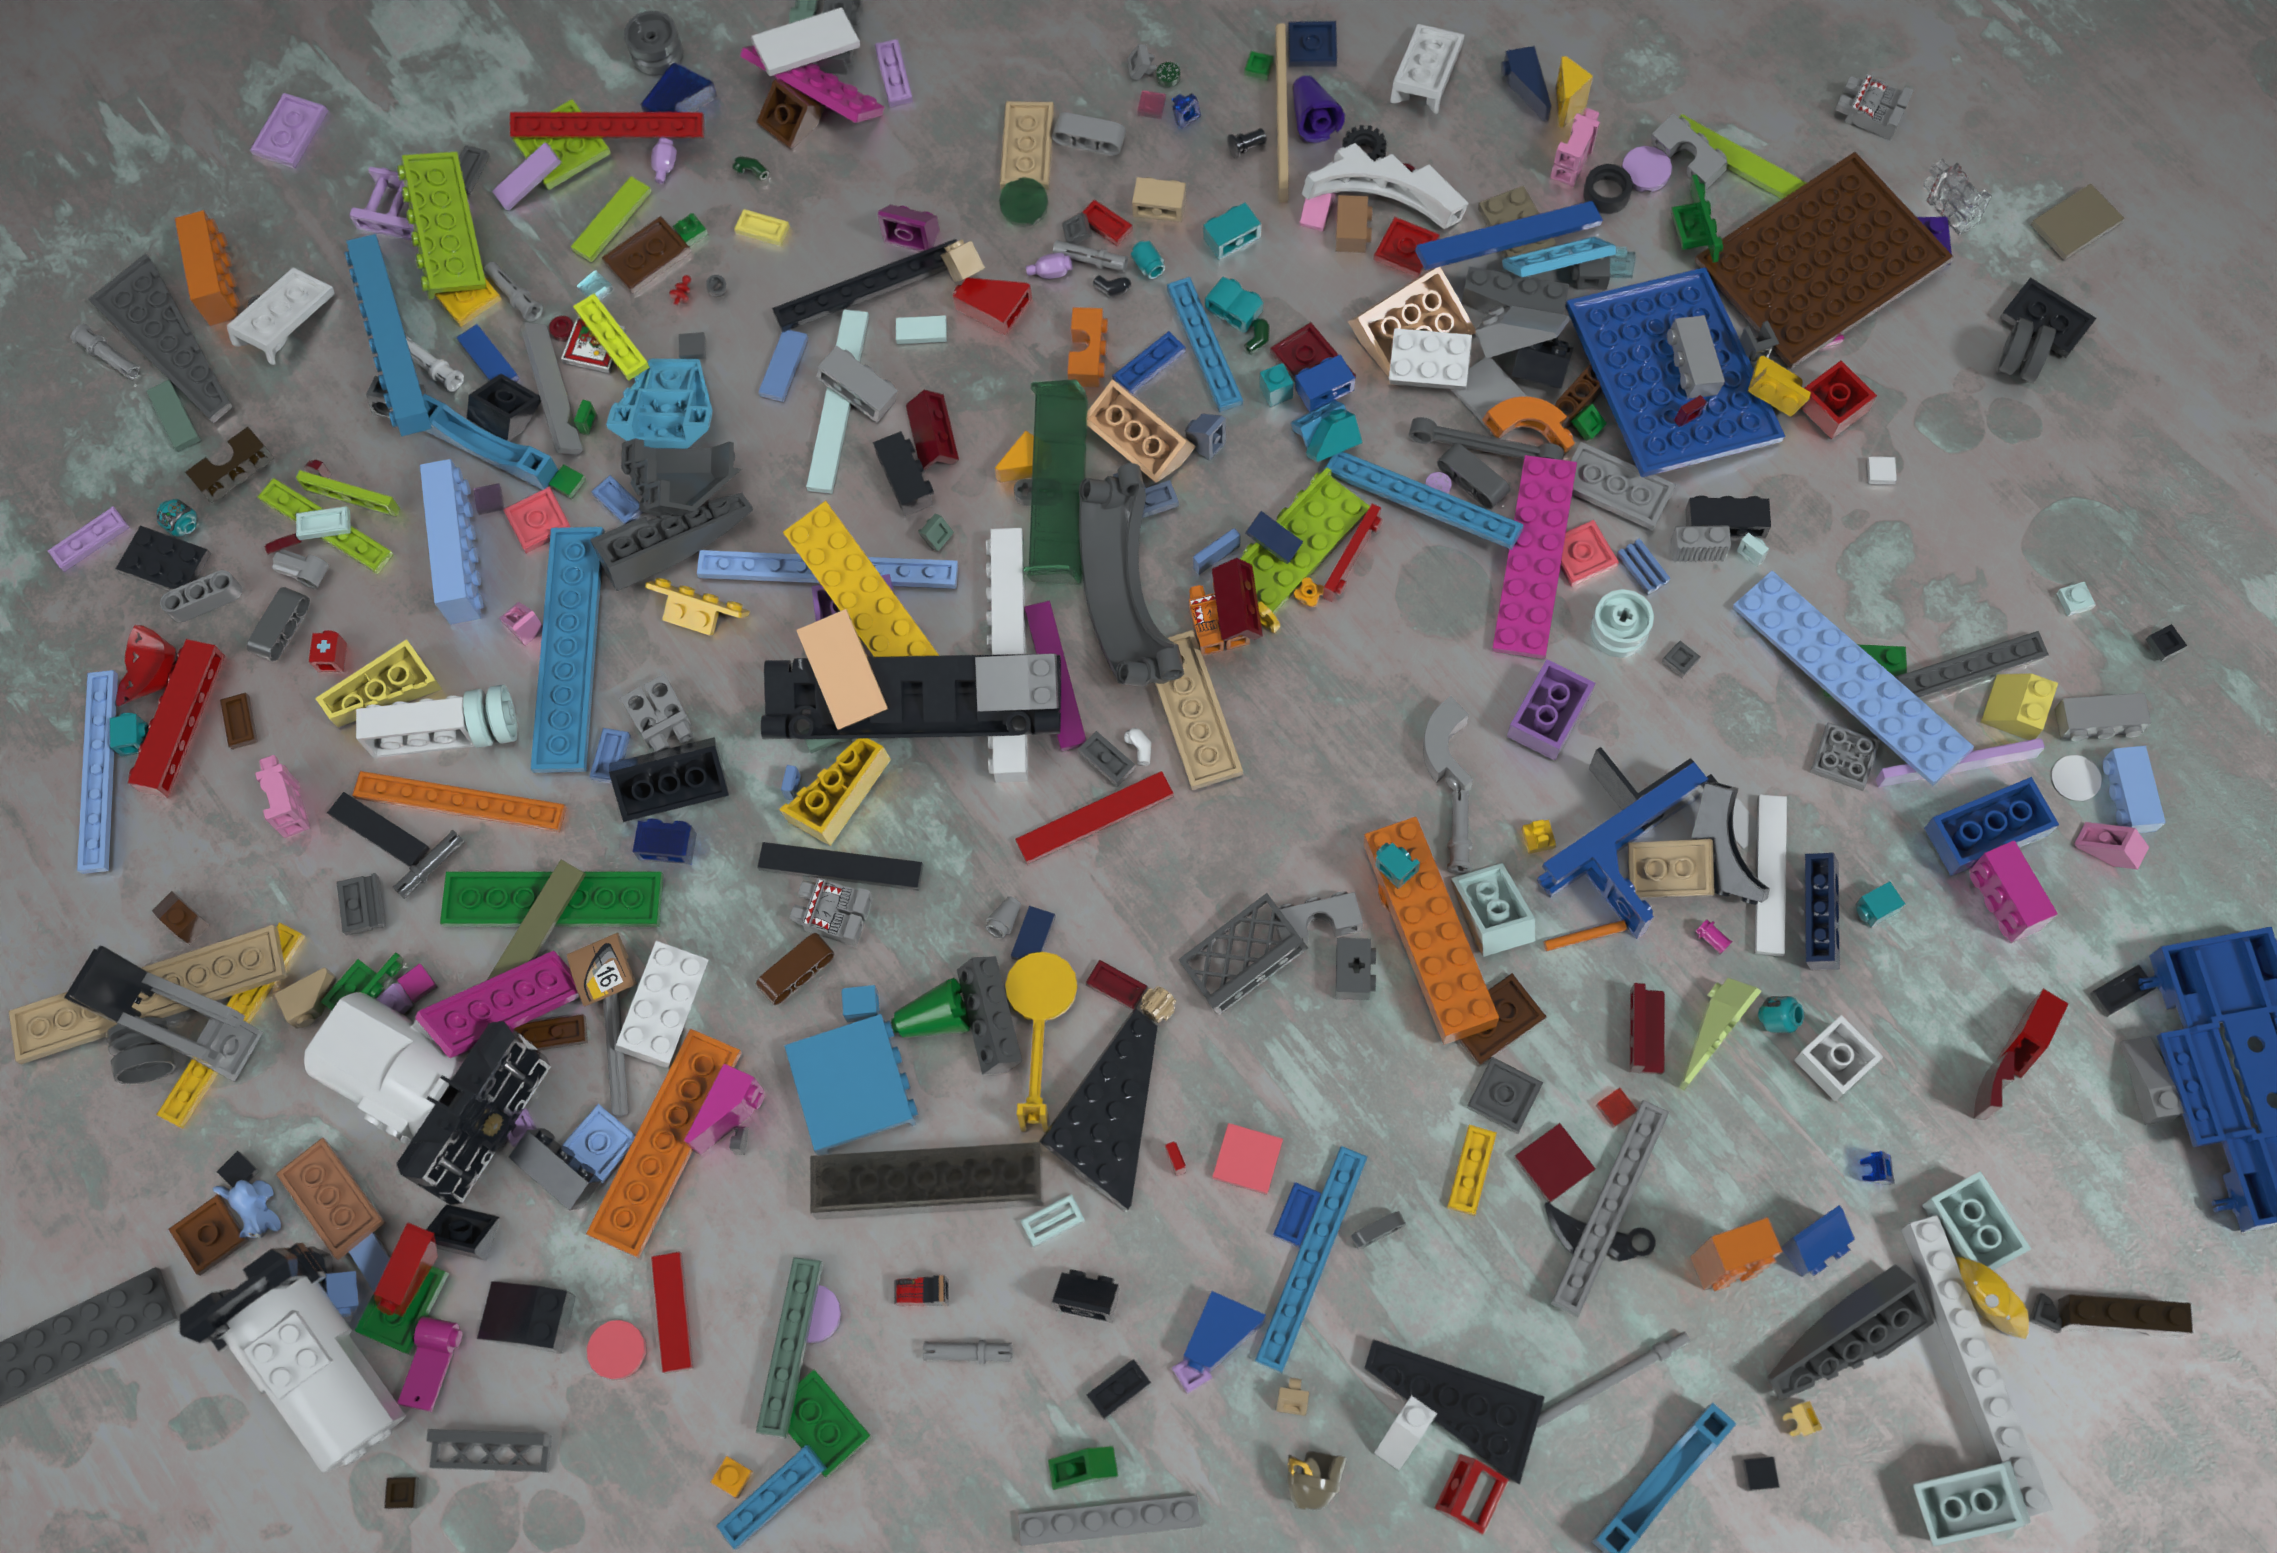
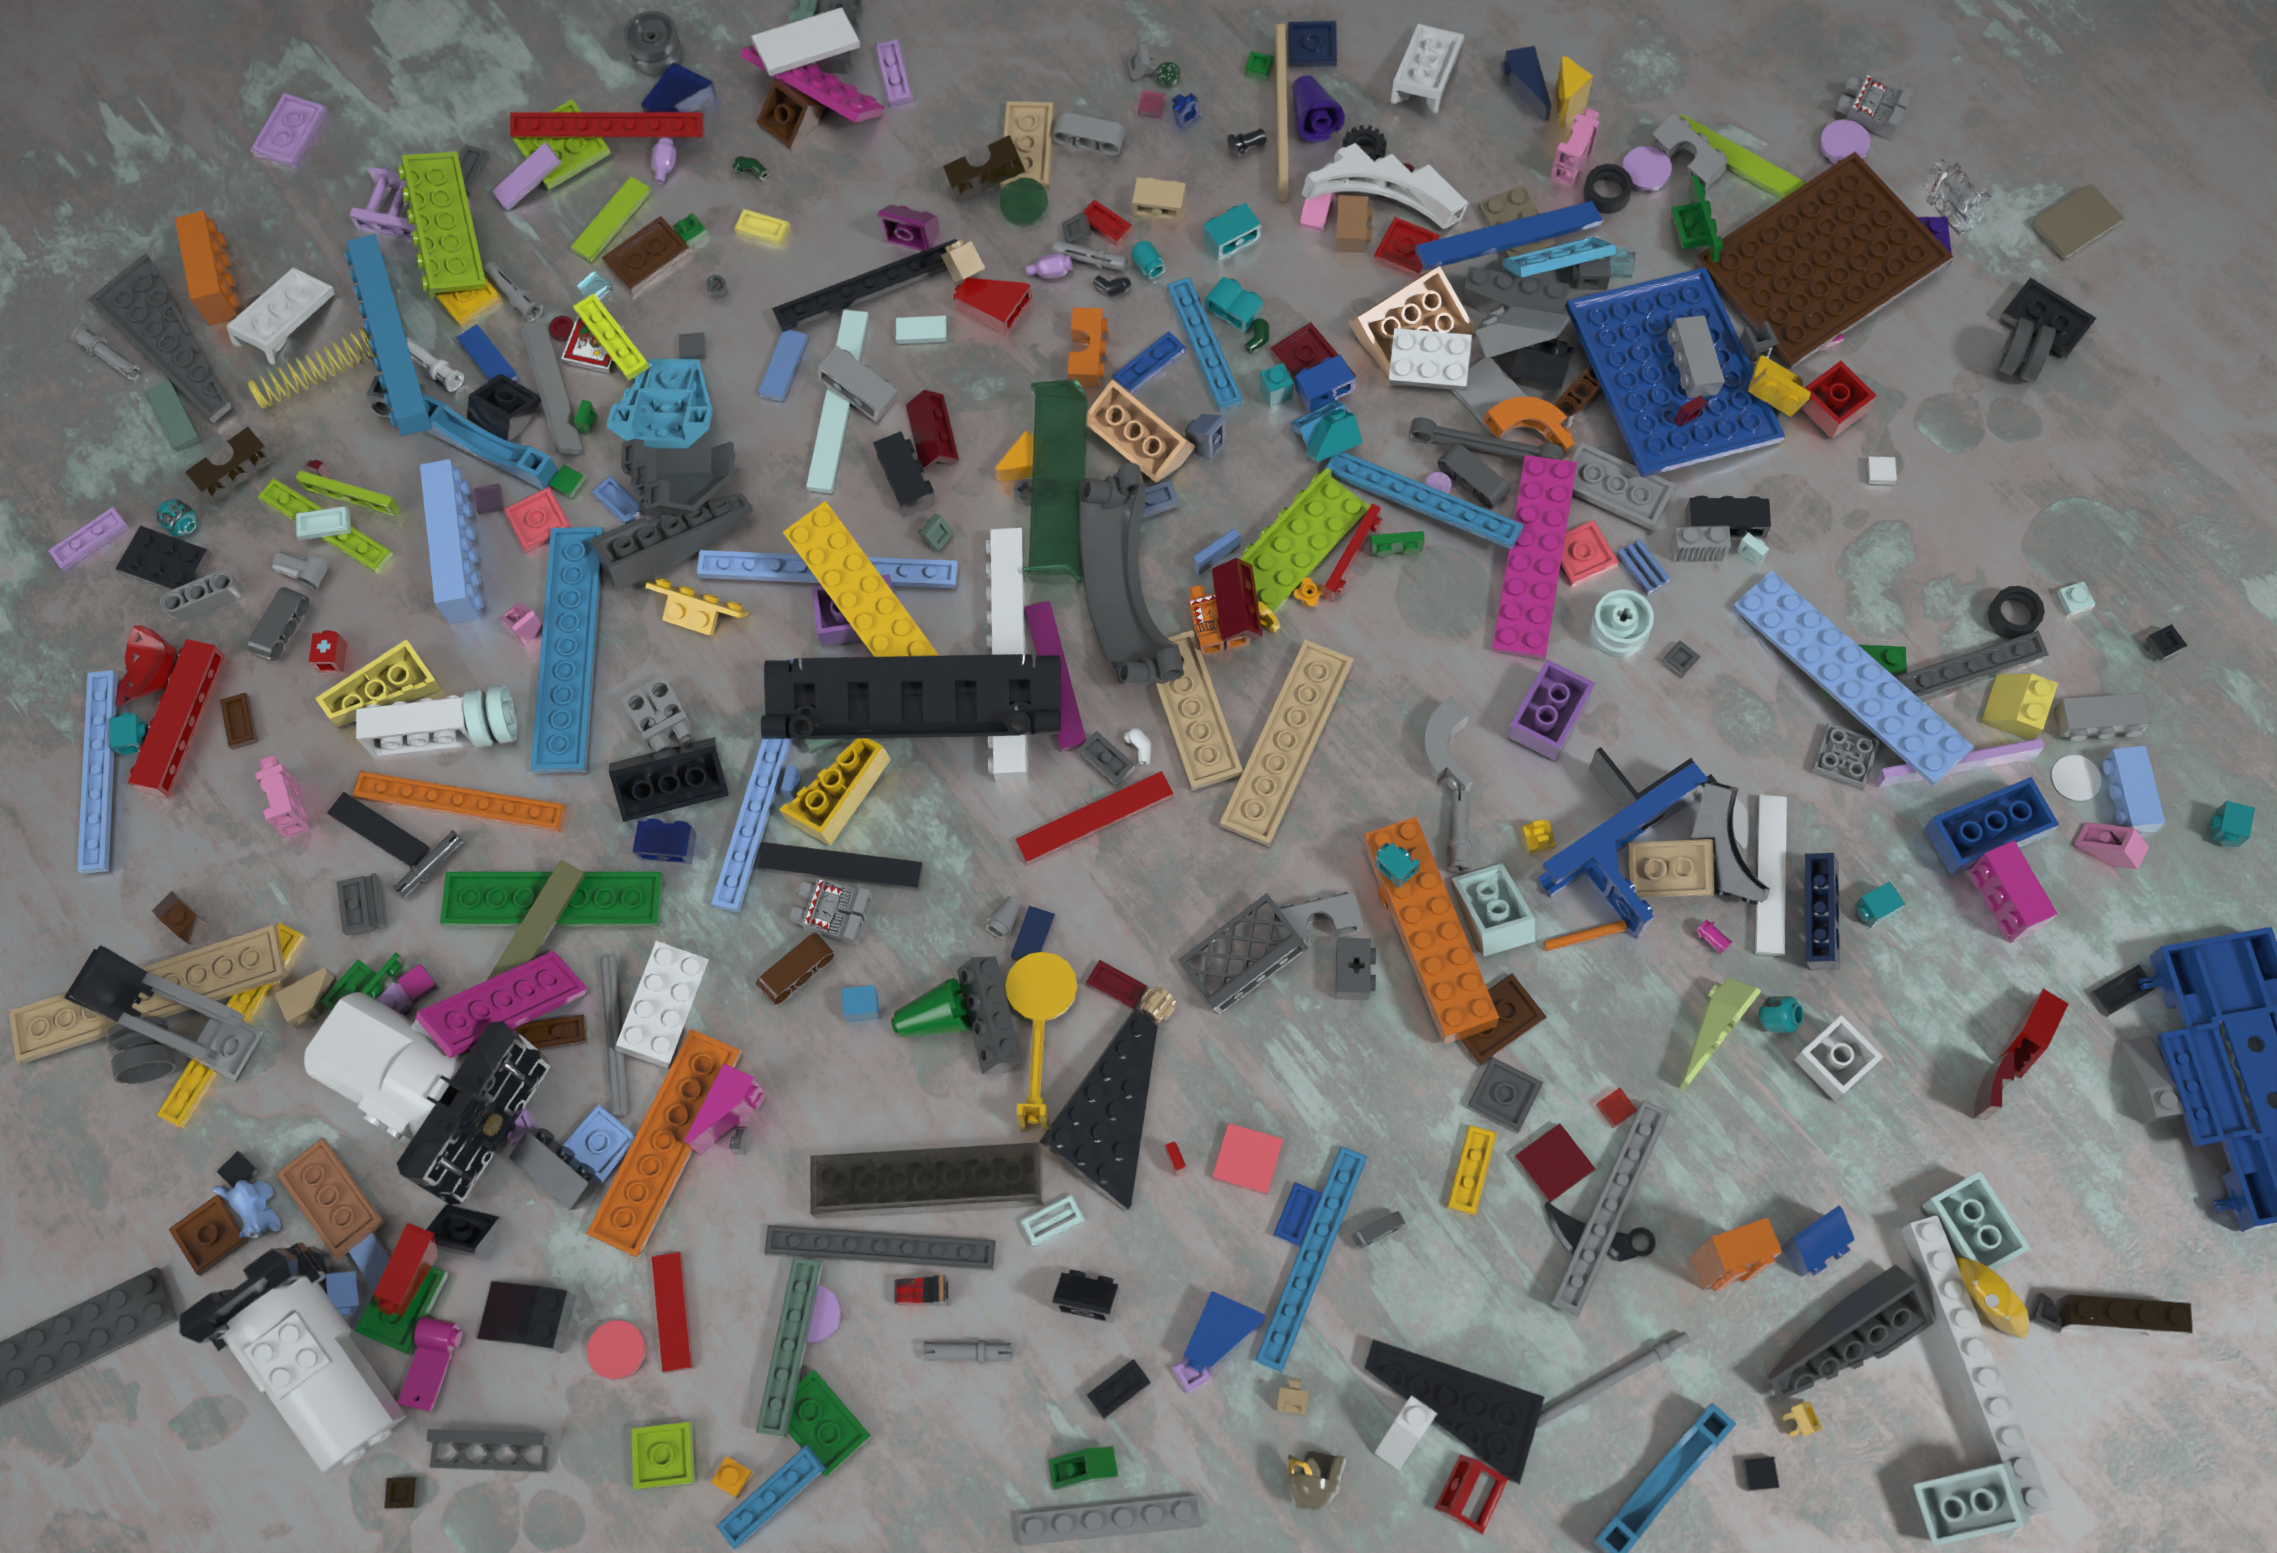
dark red tile [264,533,302,554] -> none
slope [566,933,637,1007] -> none
medium blue tile [589,728,631,783] -> none
red hair [669,275,691,306] -> none
dark azure panel [784,1014,918,1157] -> none
light nougat tile [796,609,888,730] -> none
light grey slope [975,654,1059,711] -> none
dark blue tile [1245,511,1303,564] -> none
green plate [1571,403,1607,441] -> none
dark red panel [1629,983,1665,1074] -> none
clear blue tile [1860,1151,1895,1186] -> none
none -> light yellow piece [248,327,378,410]
none -> lime plate [631,1422,695,1490]
none -> light blue plate [711,658,798,913]
none -> dark grey tile [764,1225,996,1271]
none -> dark brown arch [943,135,1026,202]
none -> tan plate [1220,639,1354,847]
none -> green plate [1370,531,1425,557]
none -> lavender tile [1819,120,1871,164]
none -> black tyre [1988,586,2045,639]
none -> teal brick [2209,800,2255,847]

